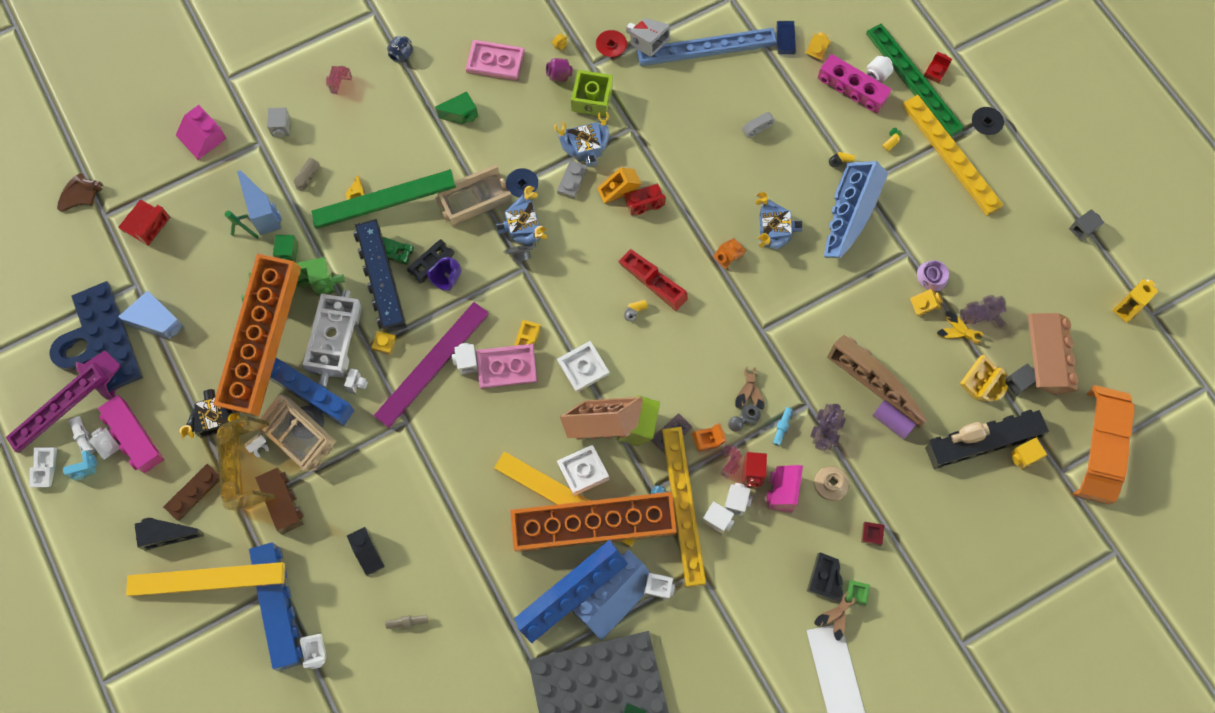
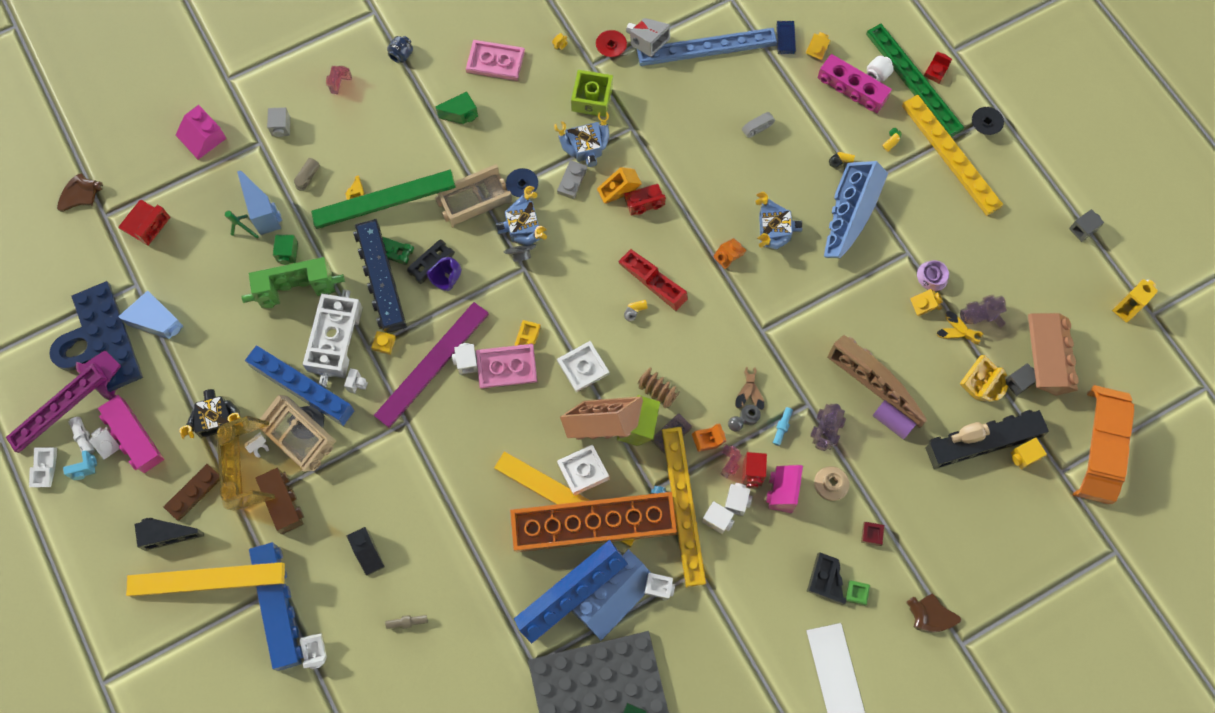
orange brick [213,253,301,417] -> none
magenta head [546,58,573,82] -> none
medium nougat piece [814,593,856,641] -> none
none -> medium nougat piece [637,367,680,409]
none -> reddish brown arm [906,593,961,632]

